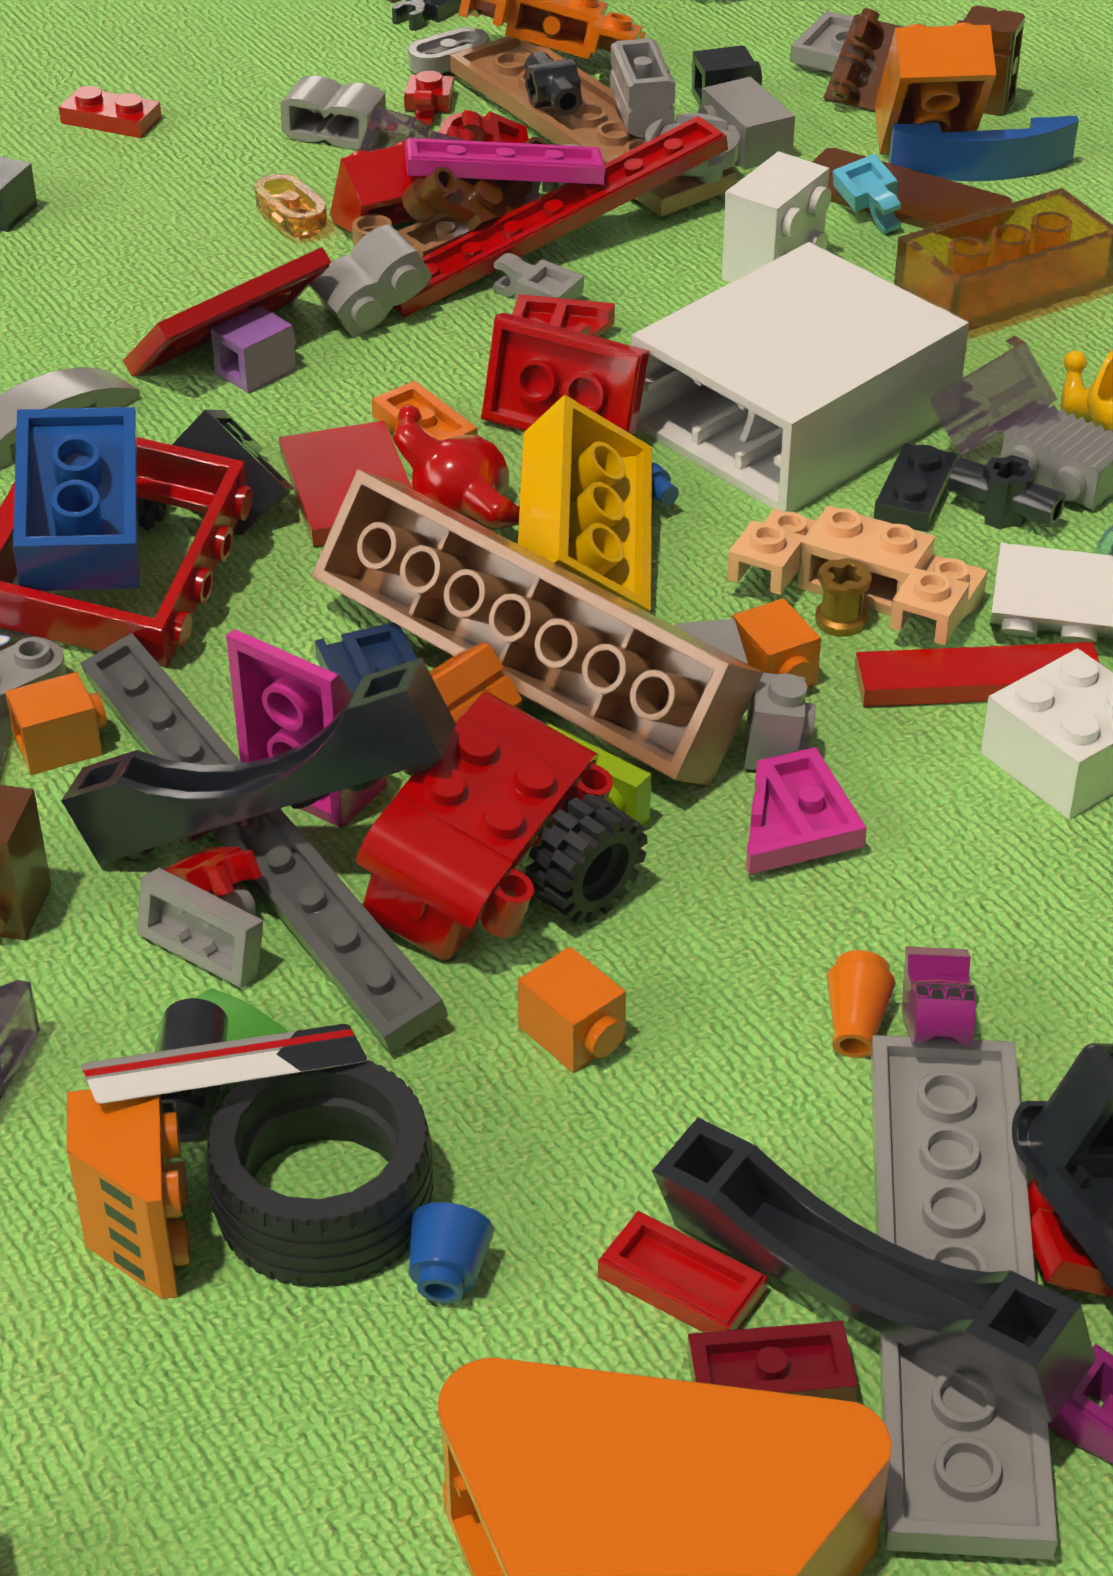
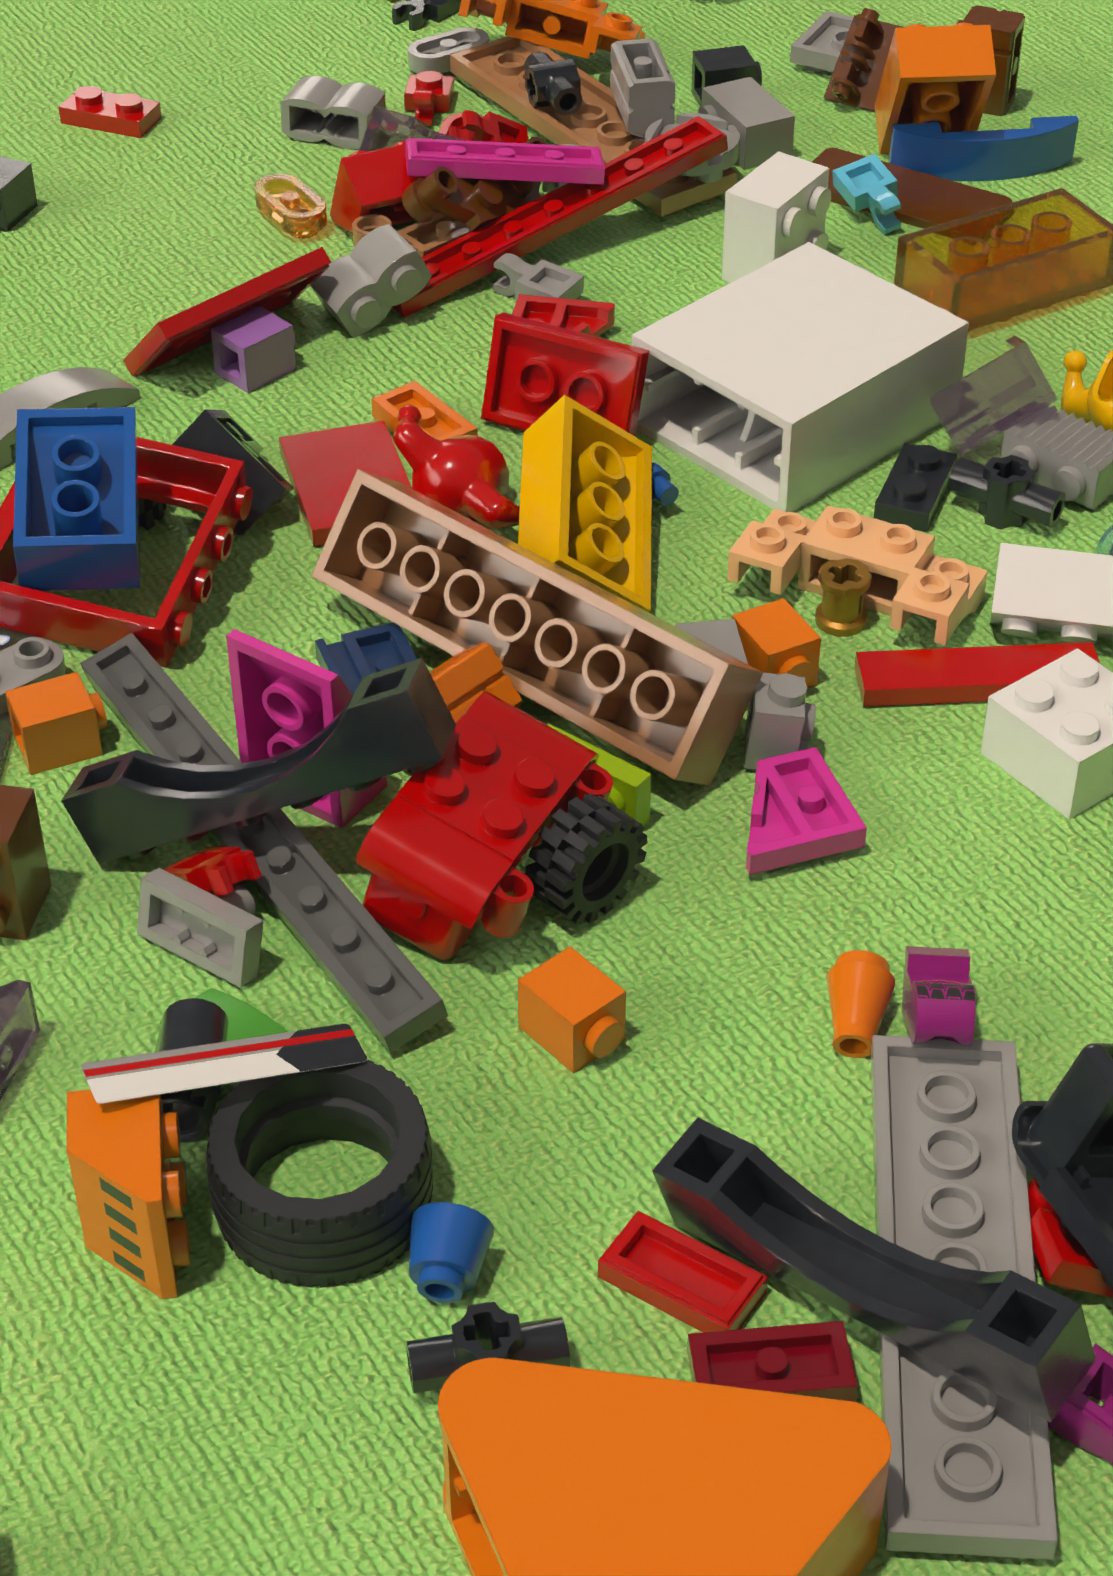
none -> black axle [406,1302,570,1393]

